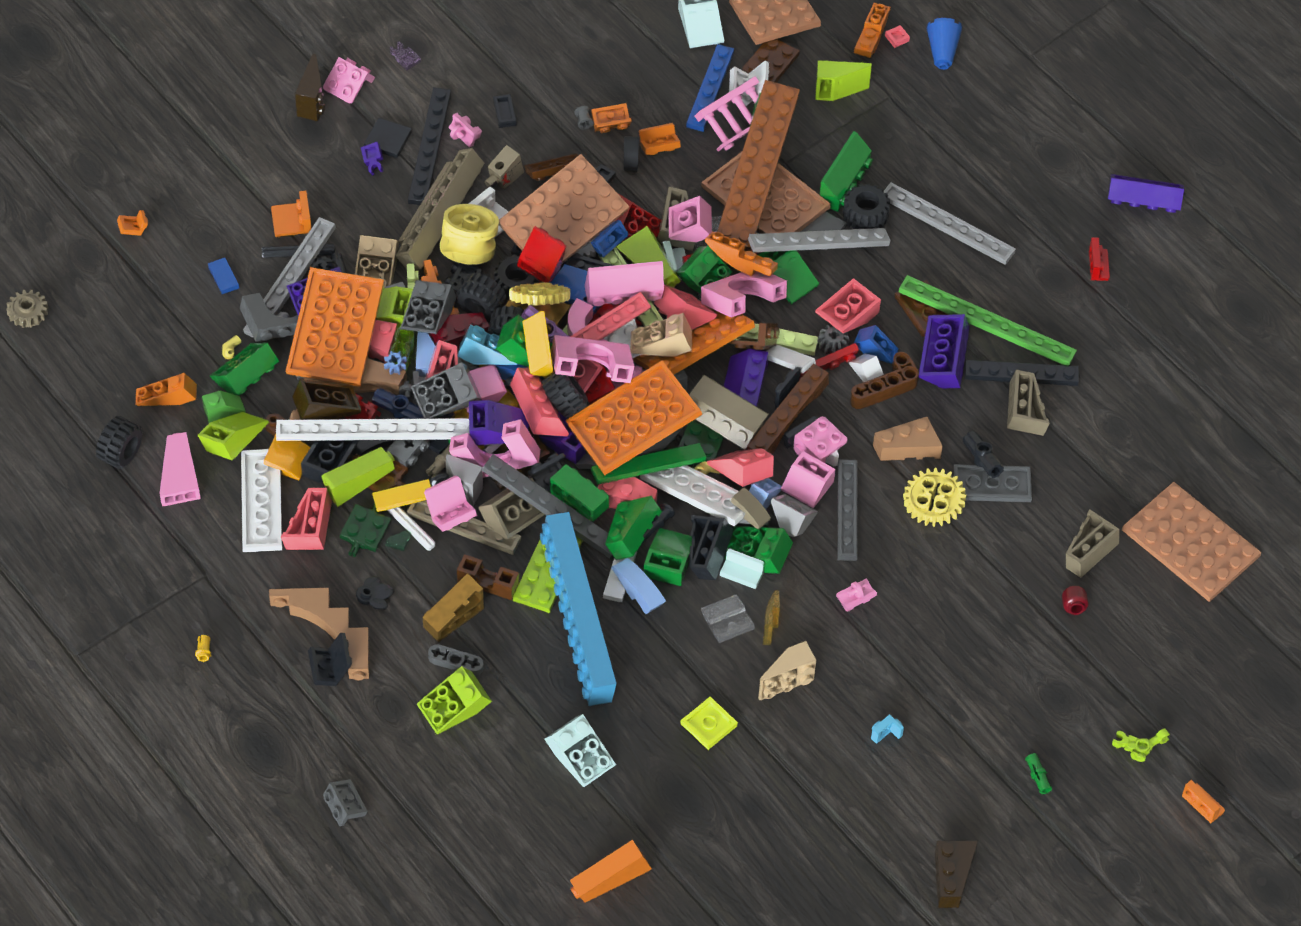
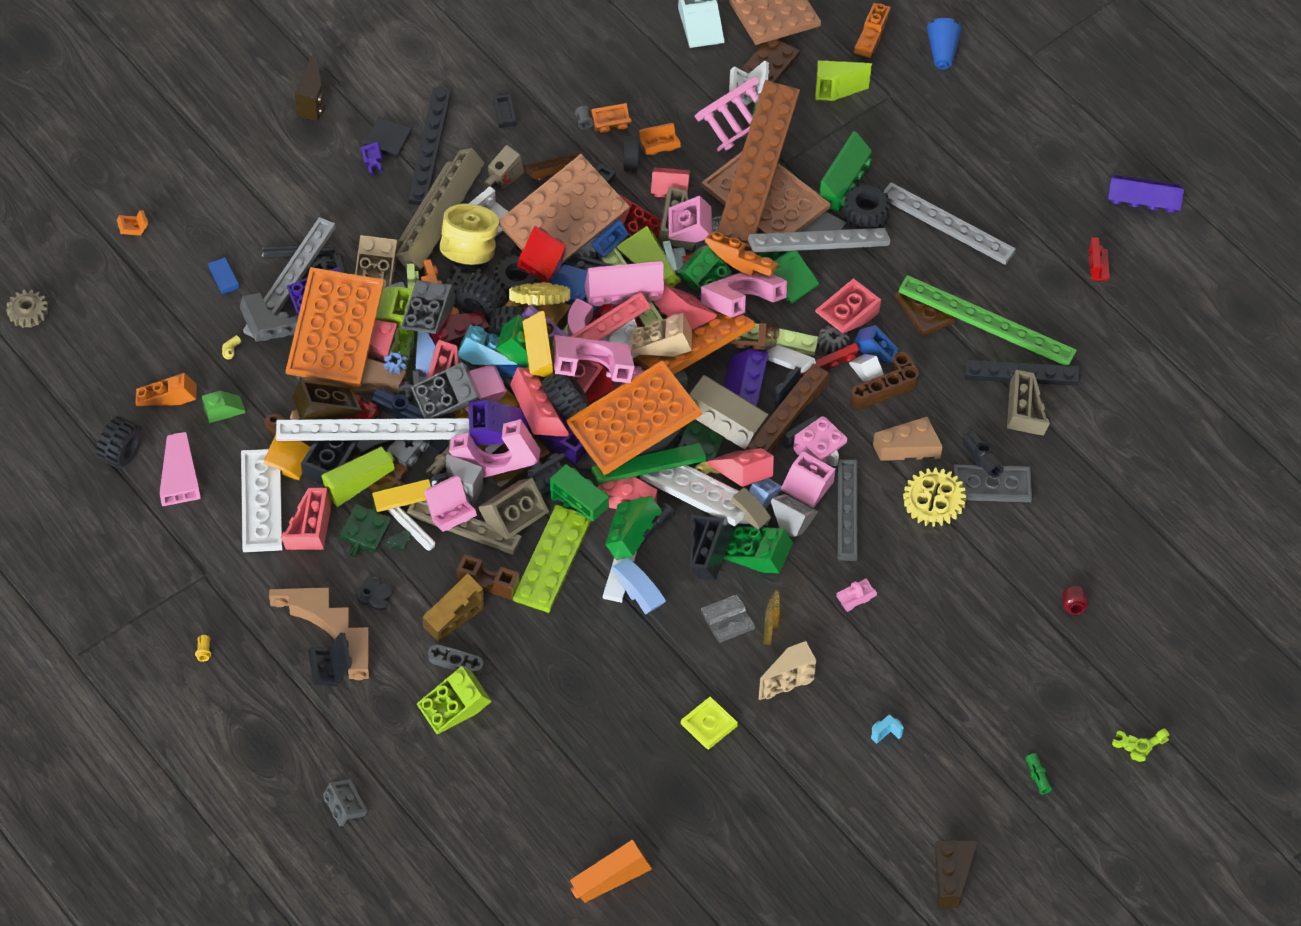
lime slope [198,412,269,460] -> none
green slope [210,343,279,395] -> none
orange bracket [271,191,311,237] -> none
bright pink bracket [323,57,375,104] -> none
clear purple plate [390,41,421,70] -> none
bright pink hips [449,113,482,147] -> none
dark grey plate [482,454,612,559] -> none
dark azure brick [540,512,617,706] -> none
light aqua slope [545,714,616,787] -> none
green slope [644,528,692,586] -> none
blue plate [686,44,734,132] -> none
light aqua panel [720,549,764,589] -> none
coral plate [885,25,910,48] -> none
dark purple slope [919,314,970,388] -> none
dark tan wedge [1066,509,1119,578] -> none
nougat plate [1122,482,1261,602] -> none
orange bracket [1182,780,1225,823] -> none
none -> coral slope [651,167,690,197]

